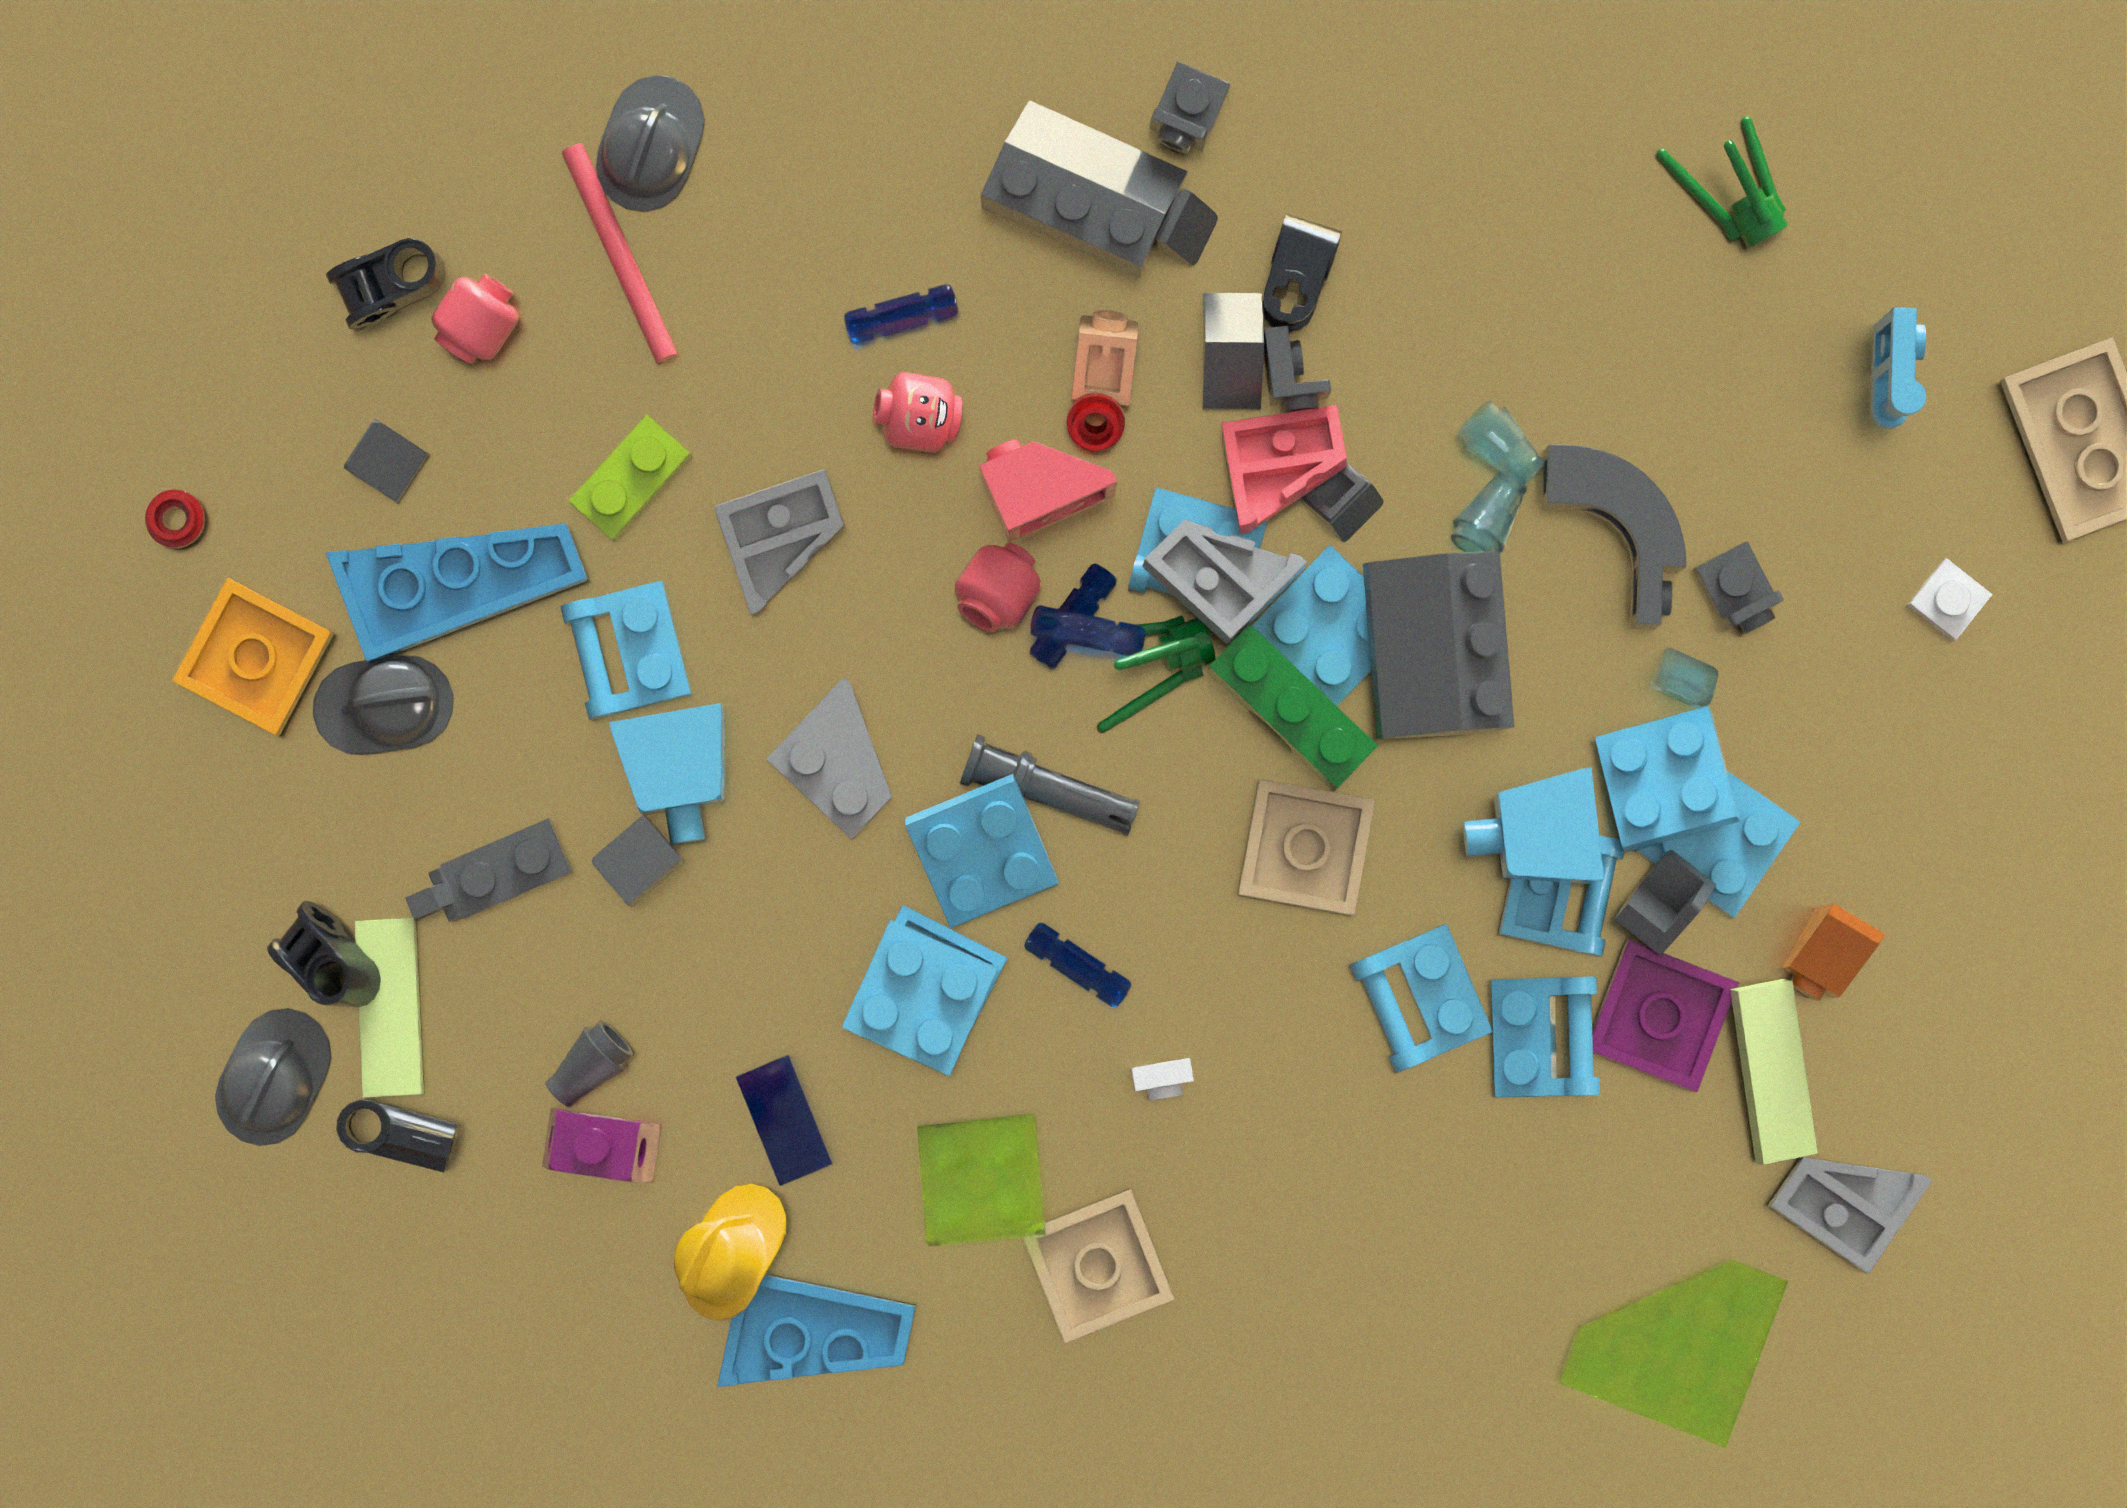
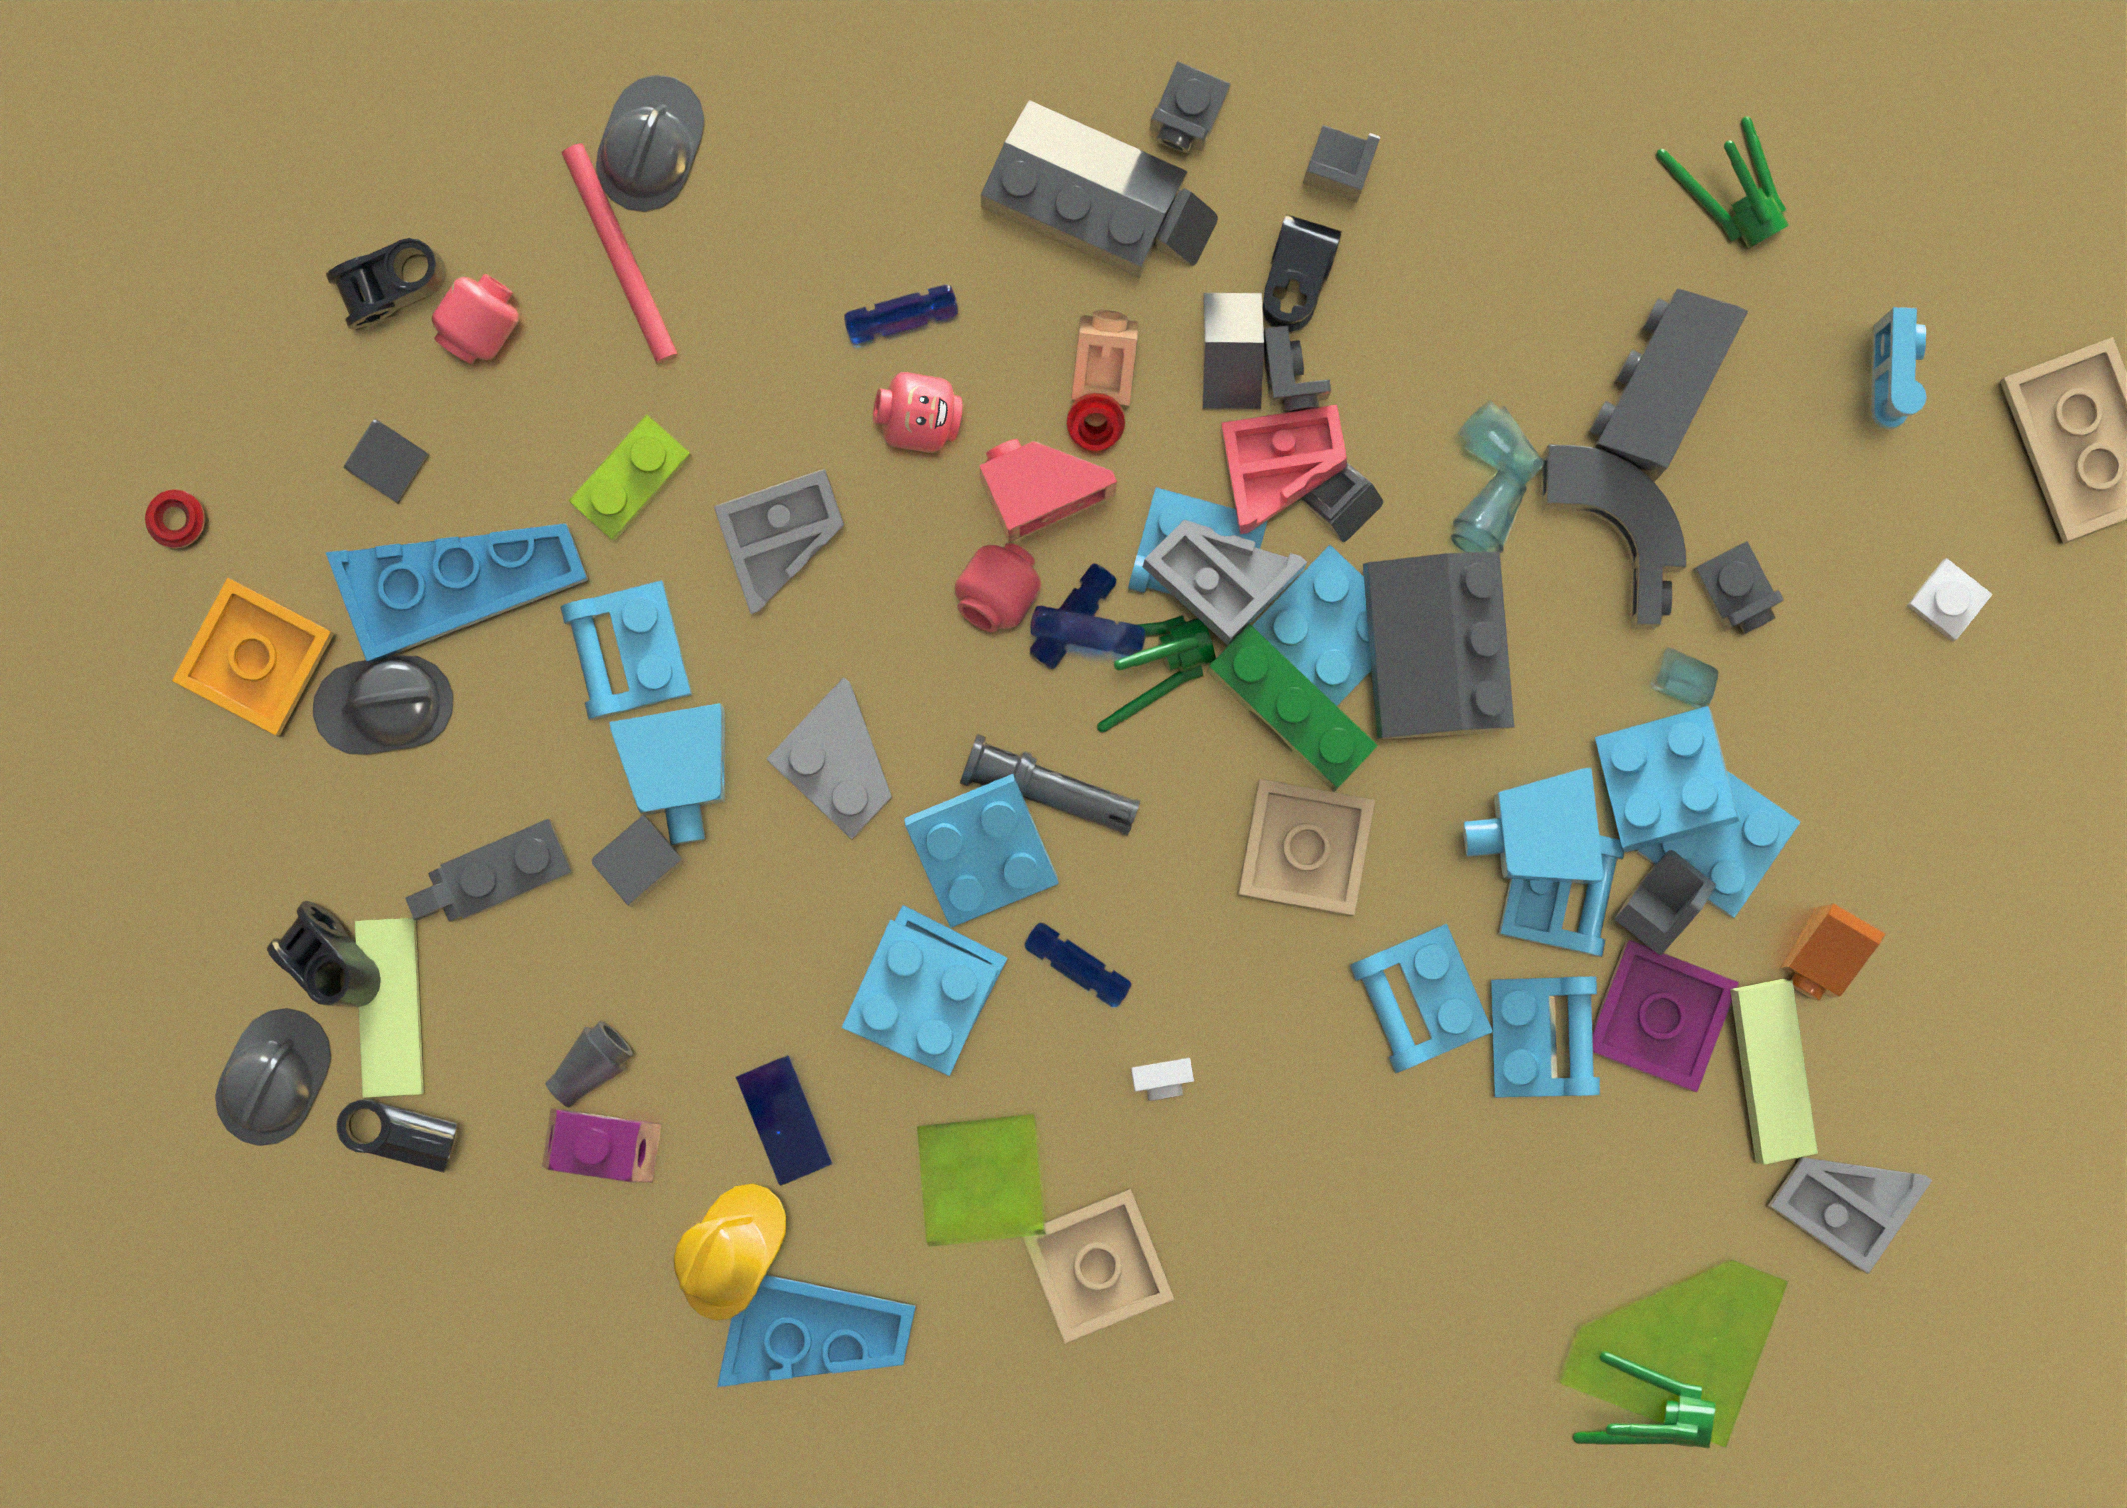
none -> dark grey panel [1303,125,1381,202]
none -> green plant [1573,1351,1715,1449]
none -> dark grey slope [1589,288,1748,482]

